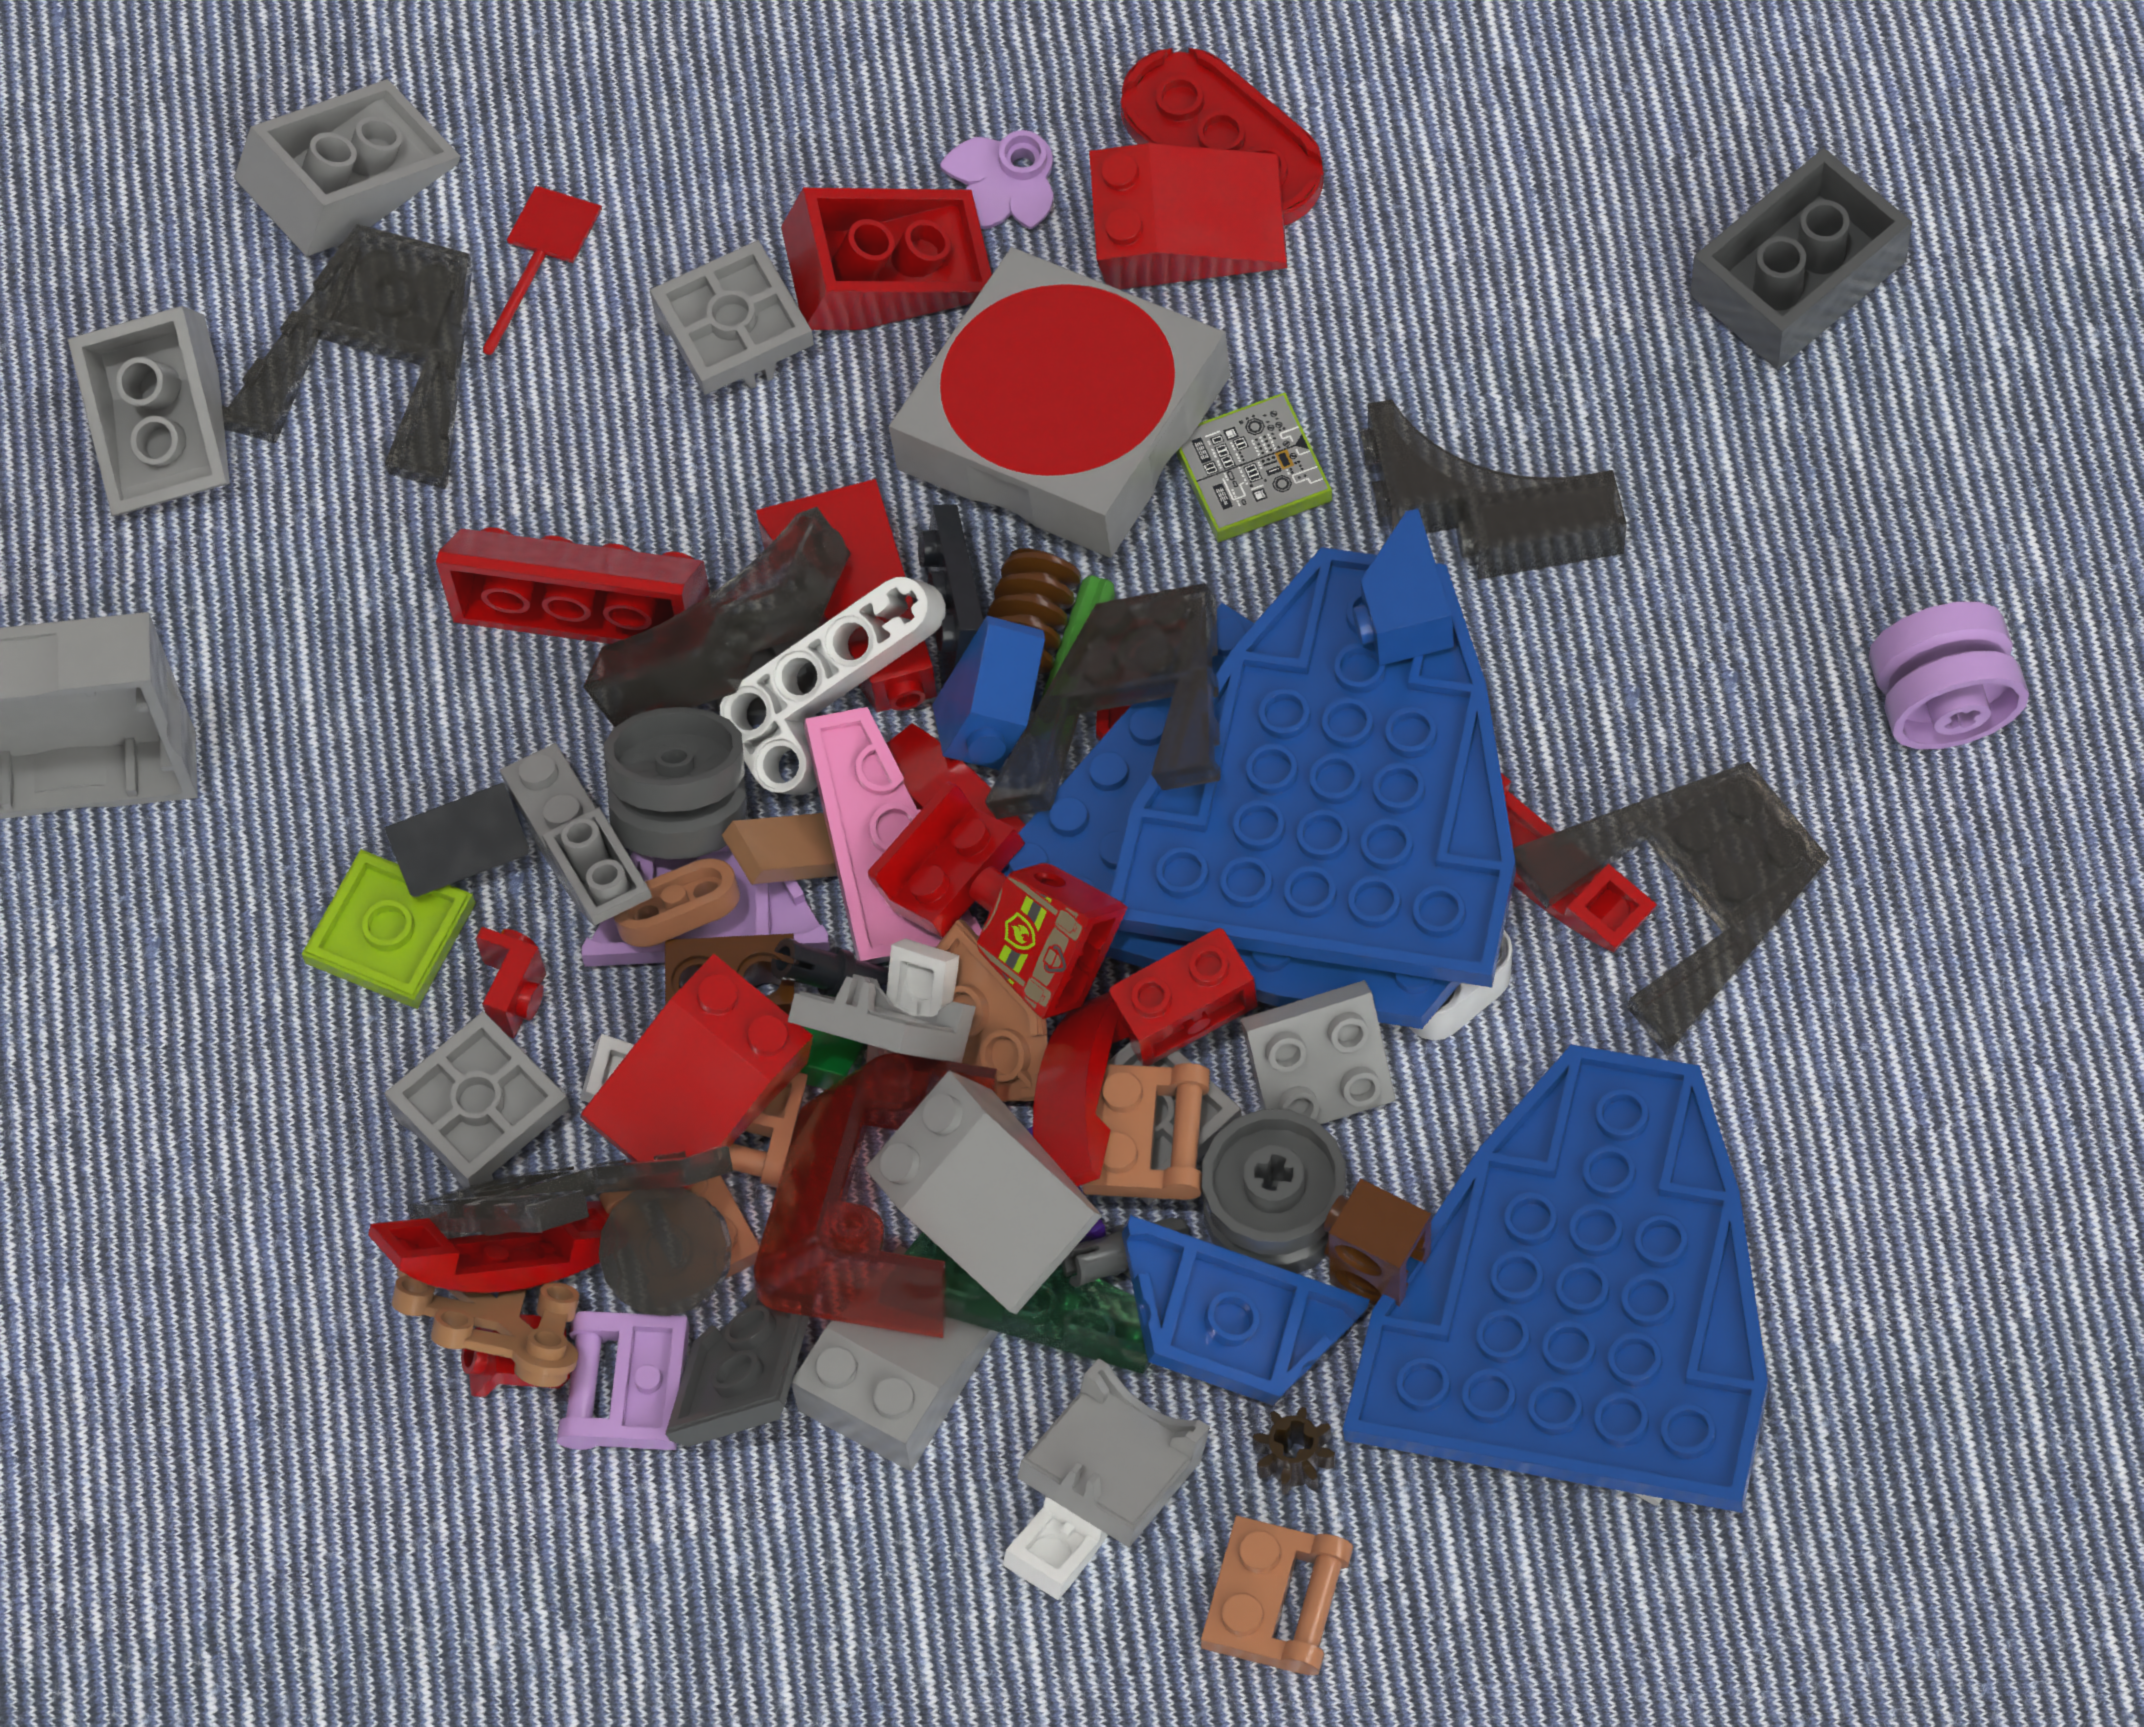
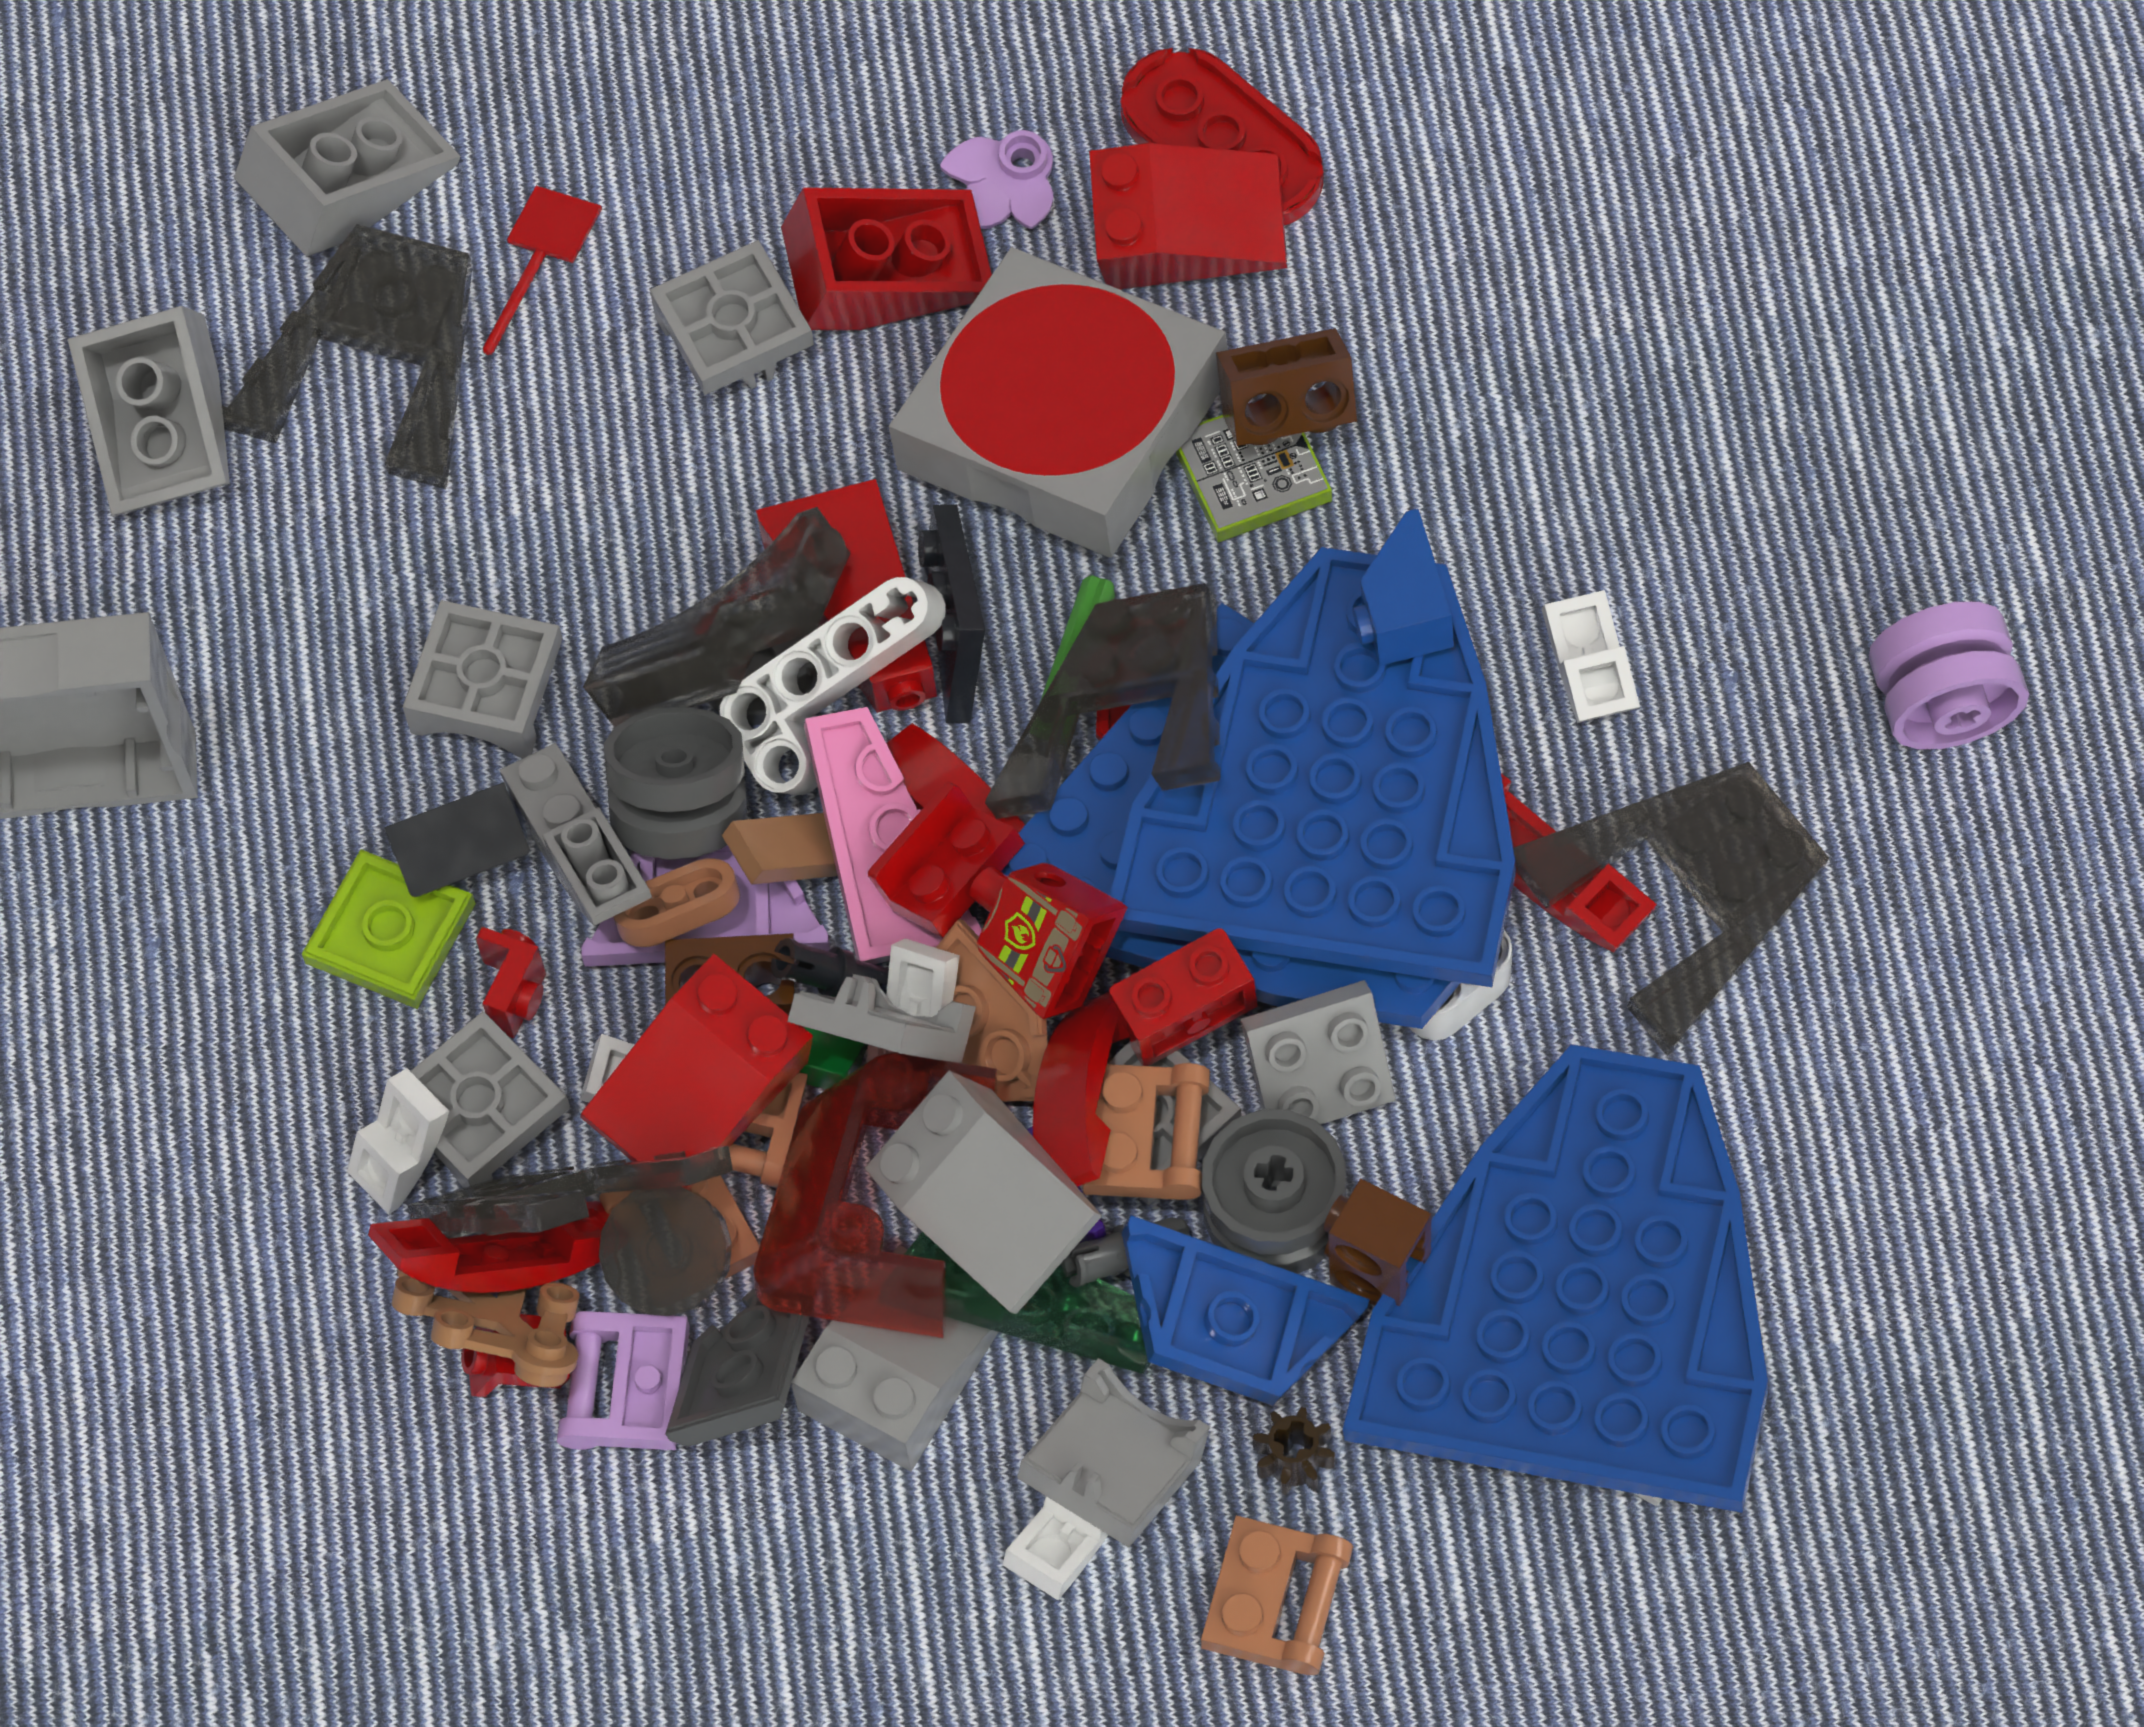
red slope [436,527,710,655] -> none
blue slope [932,616,1045,770] -> none
reddish brown piece [987,548,1082,682] -> none
clear smoke arch [1358,399,1627,580] -> none
dark grey brick [1690,148,1912,370] -> none
none -> white slope [347,1068,449,1215]
none -> light grey piece [402,600,563,758]
none -> reddish brown brick [1216,328,1357,446]
none -> white slope [1542,590,1640,723]

